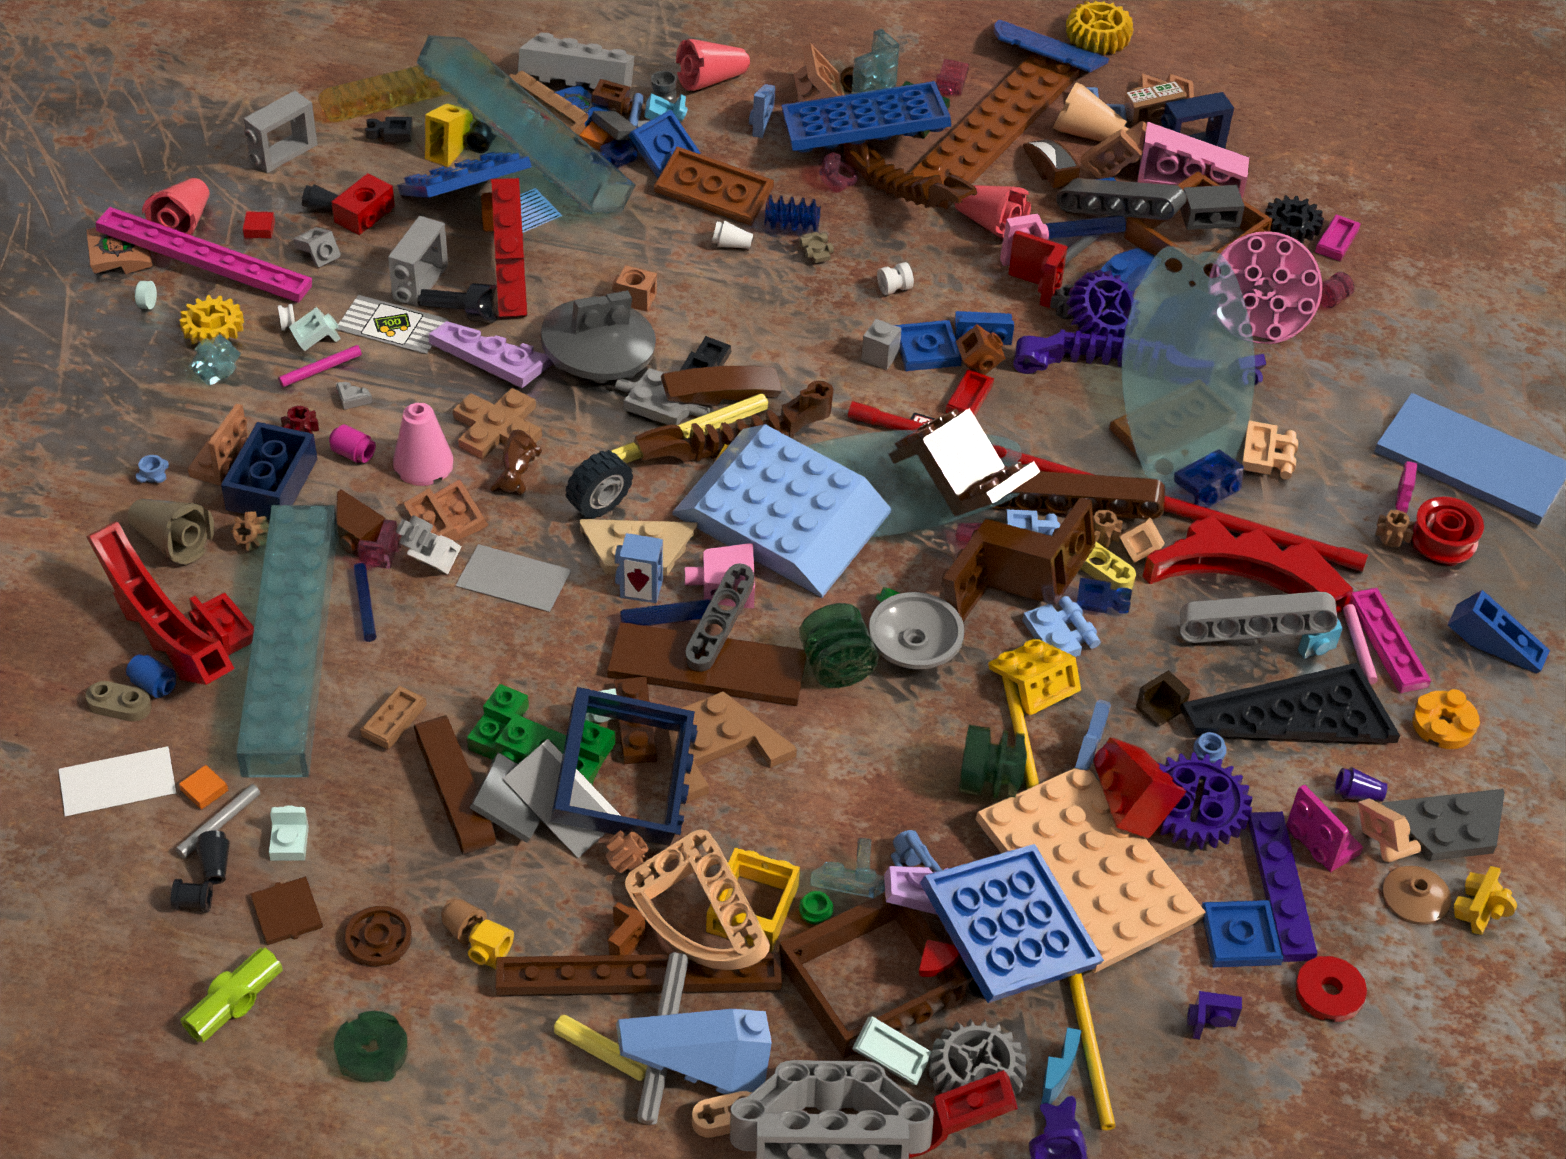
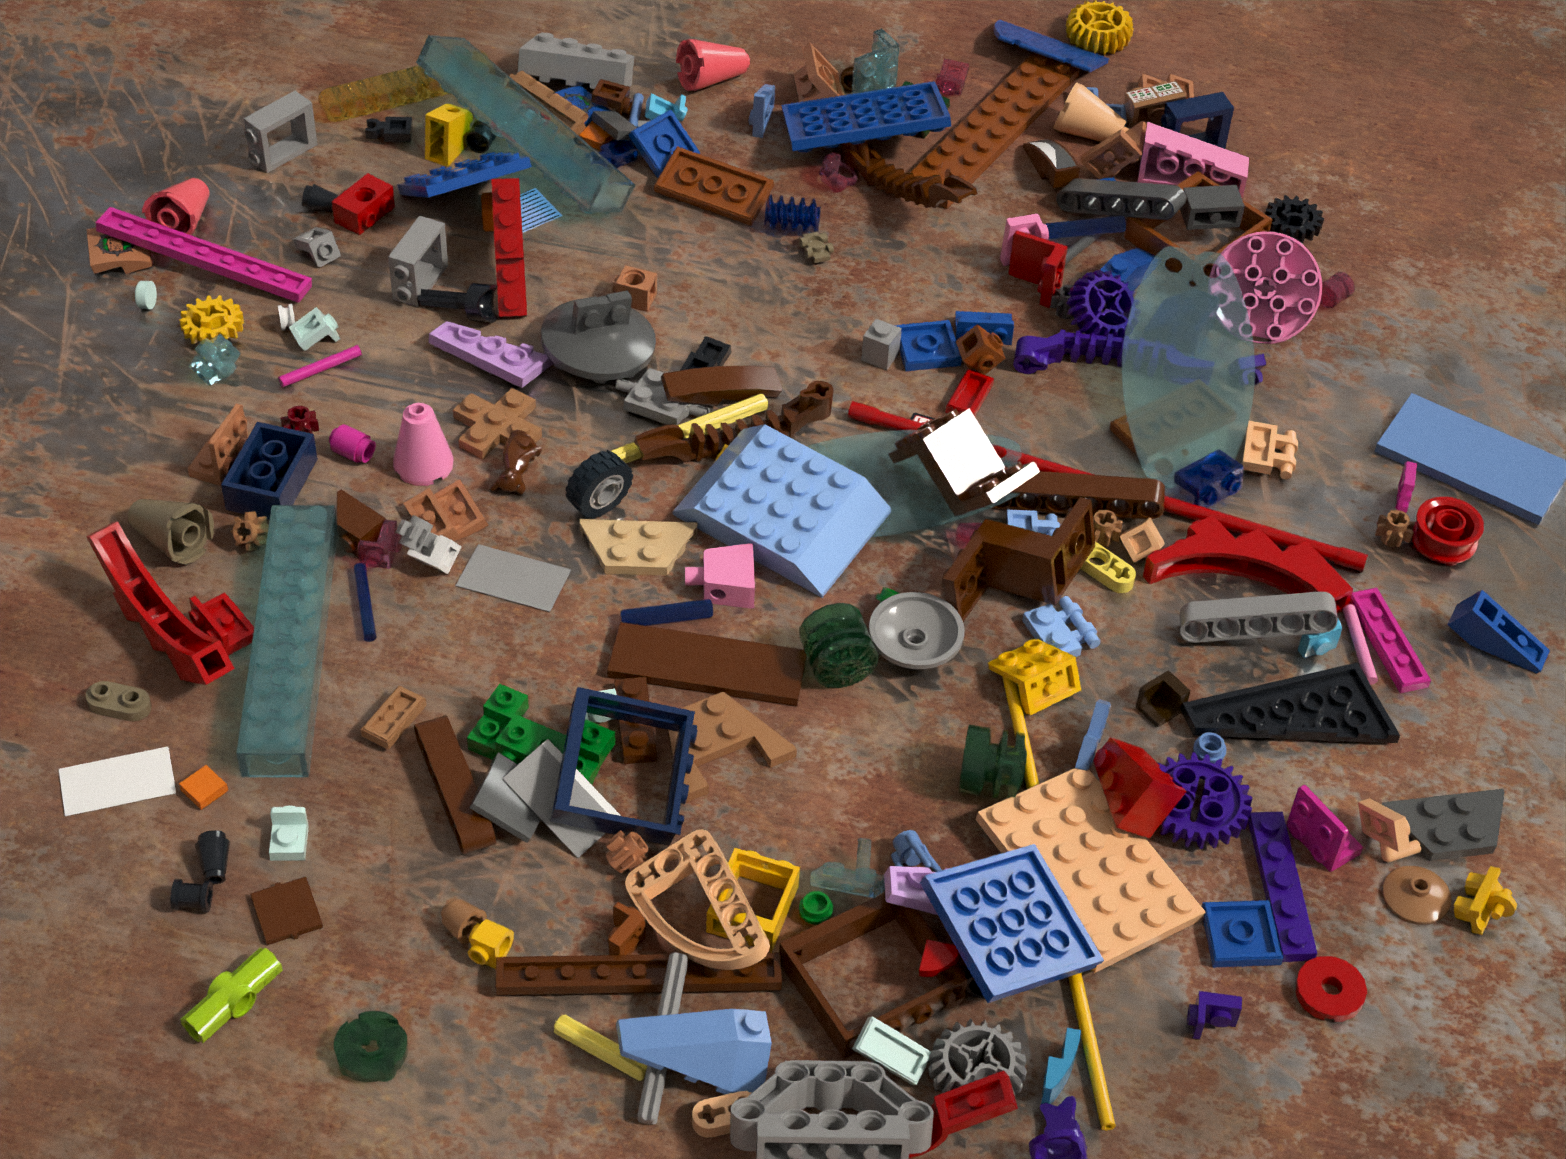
blue brick [126,654,176,698] -> none
medium blue plate [136,455,169,483] -> none
light grey bar [175,784,260,858] -> none
red tile [243,211,275,239] -> none
sticker [336,295,449,354] -> none
light grey tile [336,382,372,410] -> none
reddish brown wheel [345,906,412,966] -> none
medium blue brick [615,533,663,603] -> none
dark grey wheel [651,70,677,104] -> none
dark grey beam [685,563,754,672] -> none
white cone [712,220,753,250] -> none
white wheel [877,262,914,295] -> none
coral cone [954,185,1031,239] -> none
clear blue plate [1076,577,1132,613] -> none
dark pink tile [1315,215,1361,261] -> none
dark purple cone [1335,767,1387,802] -> none
light orange plate [1412,689,1480,749] -> none

